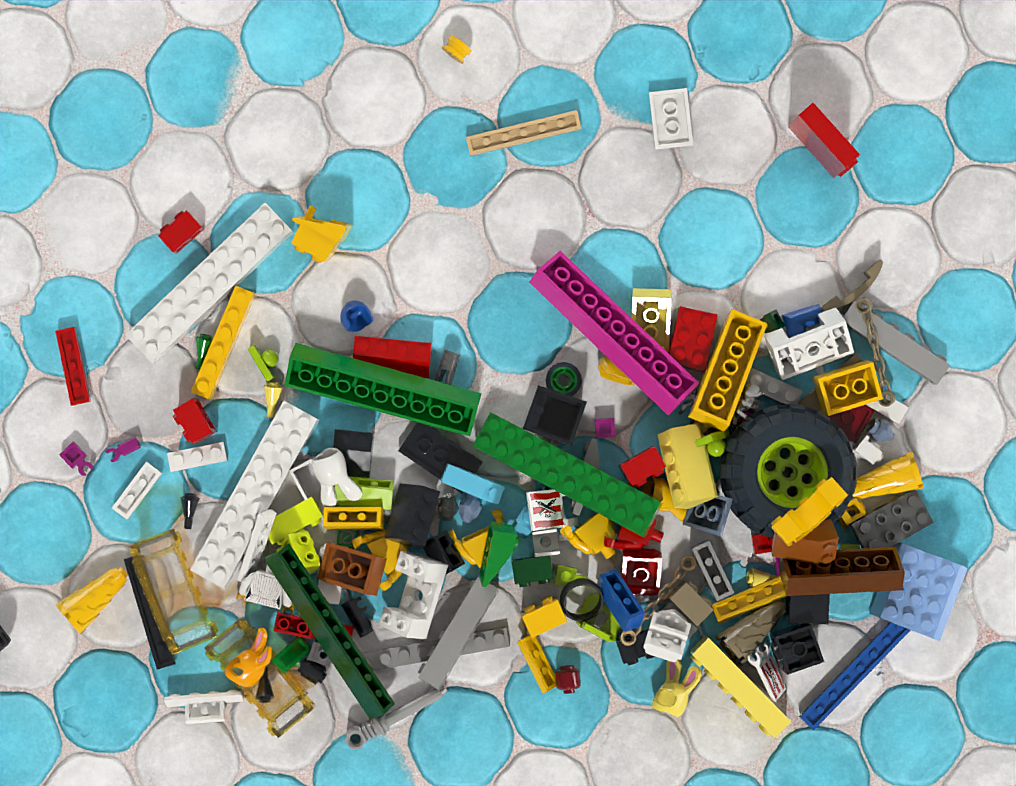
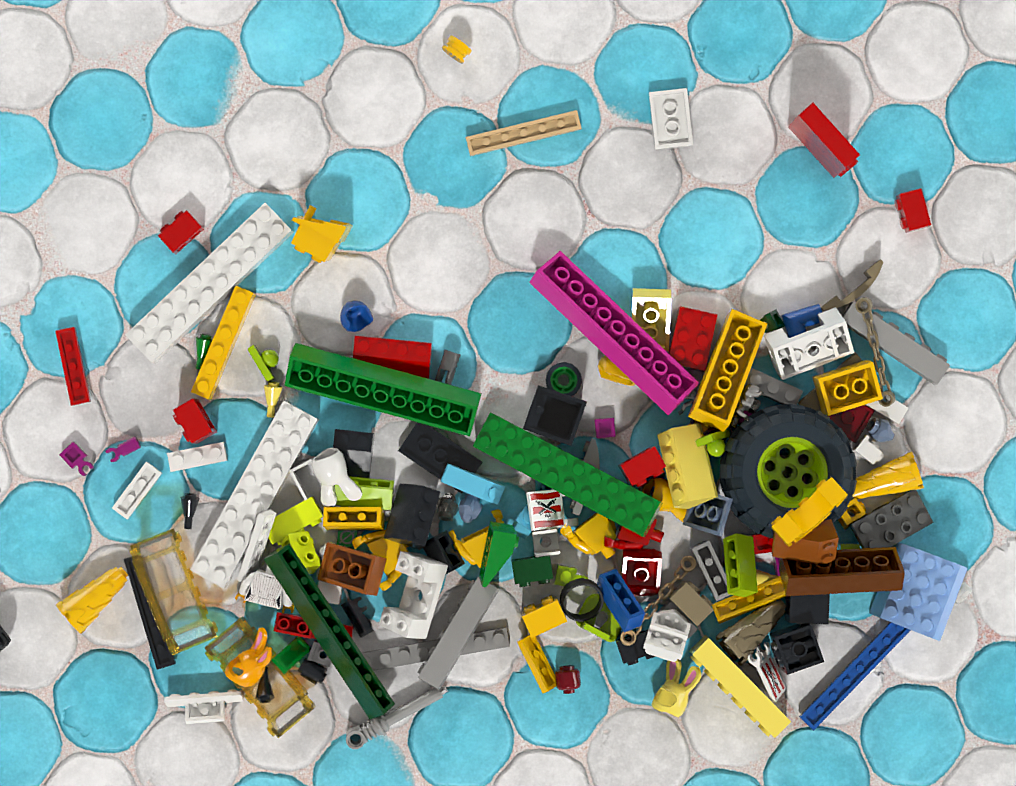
none -> lime brick [723,533,758,597]
none -> red brick [894,188,931,233]

